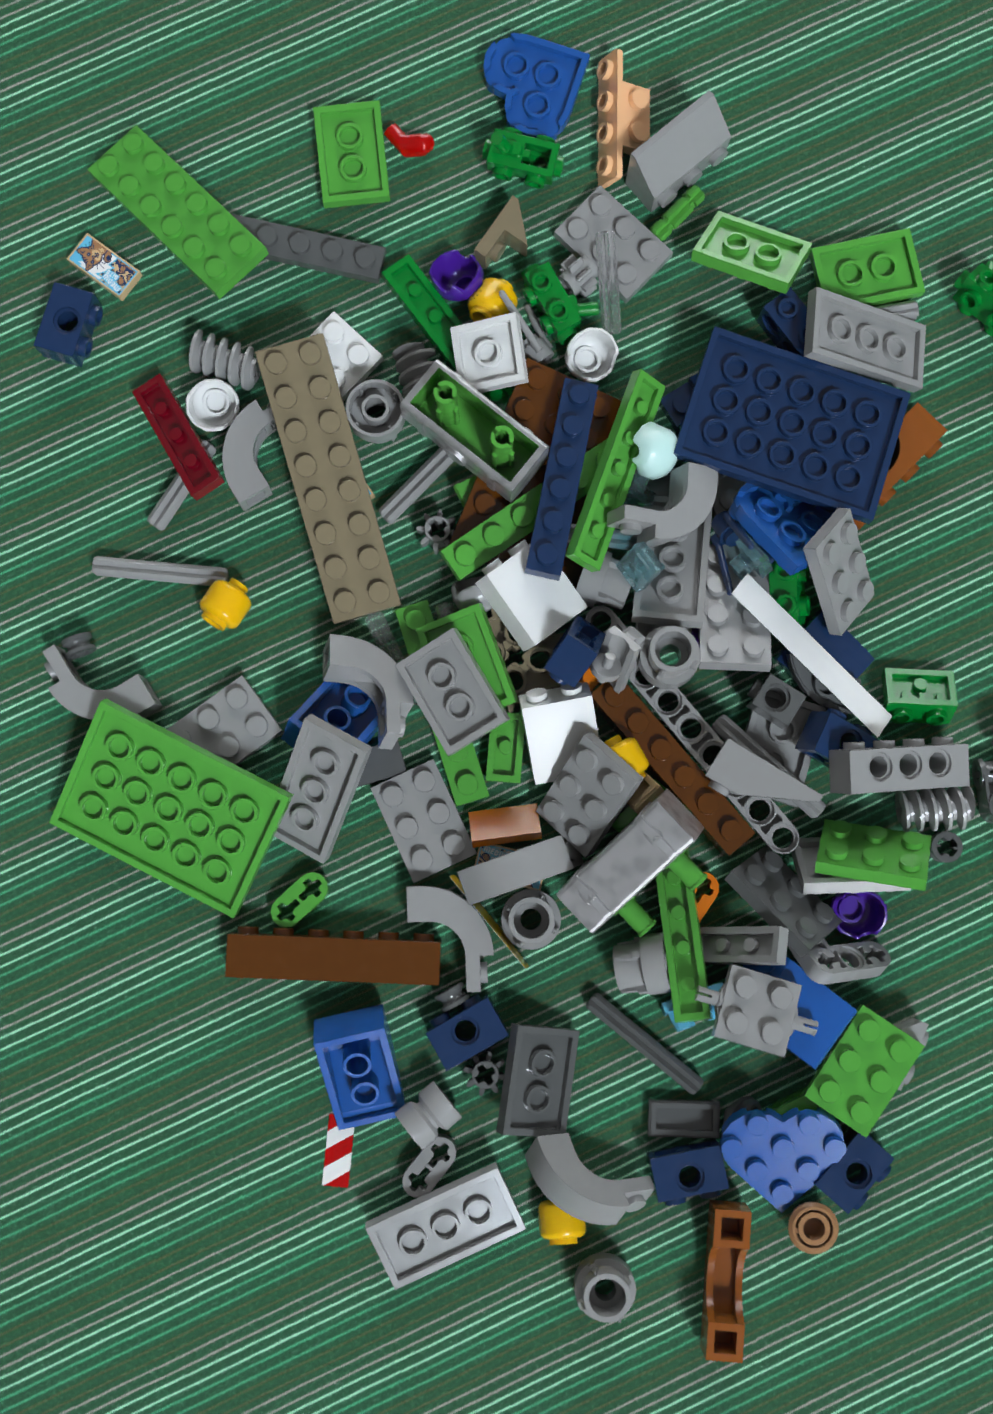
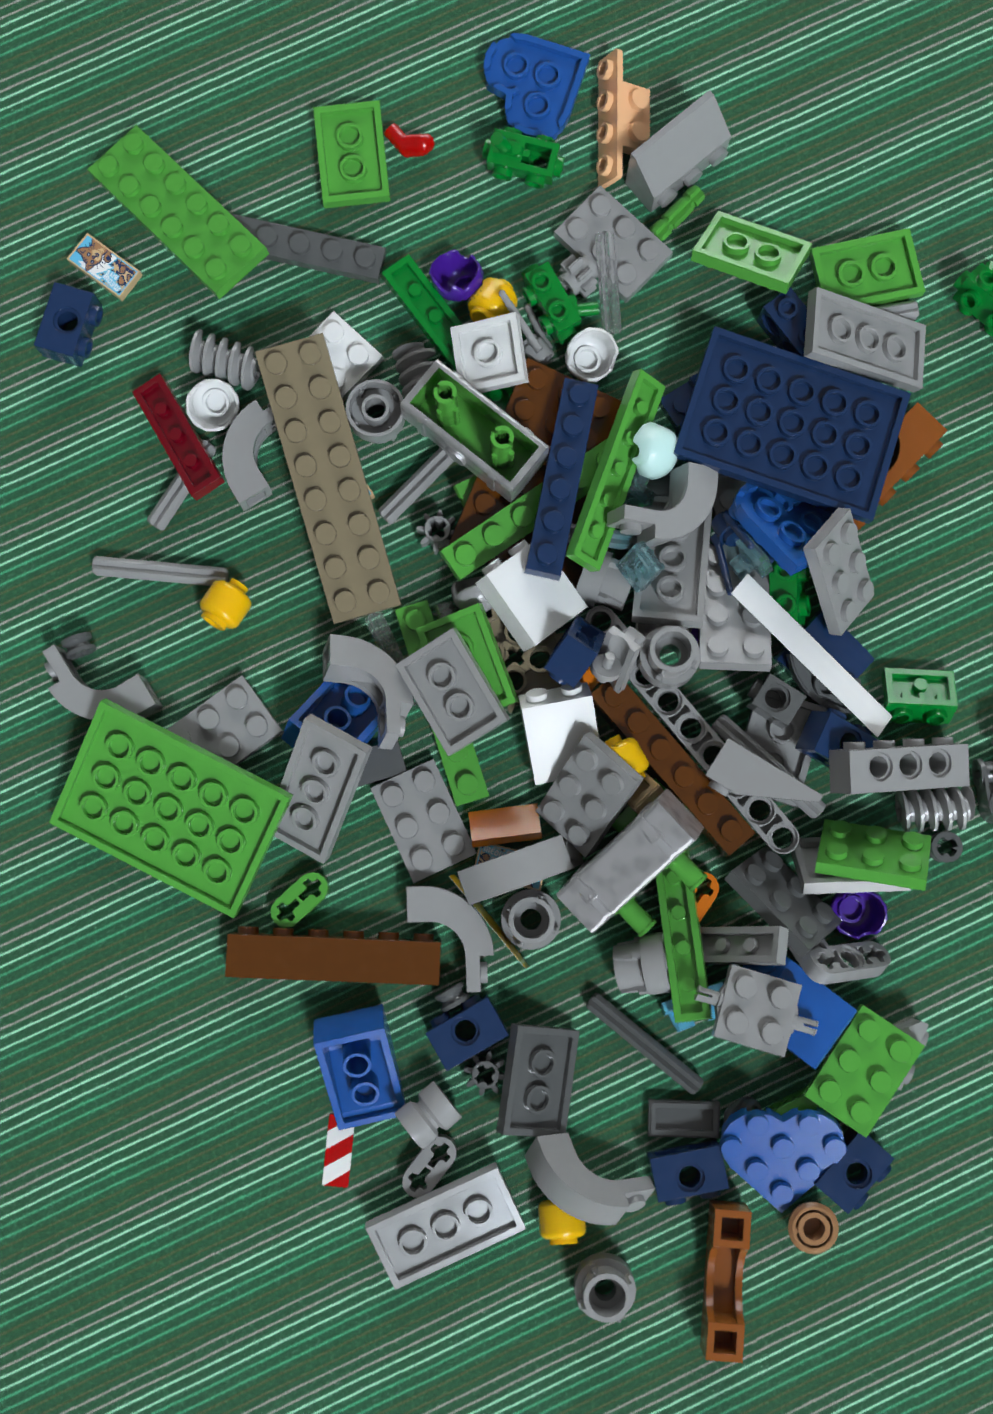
dark tan slope [474,196,527,270] -> none
bright green plate [486,712,525,784] -> none

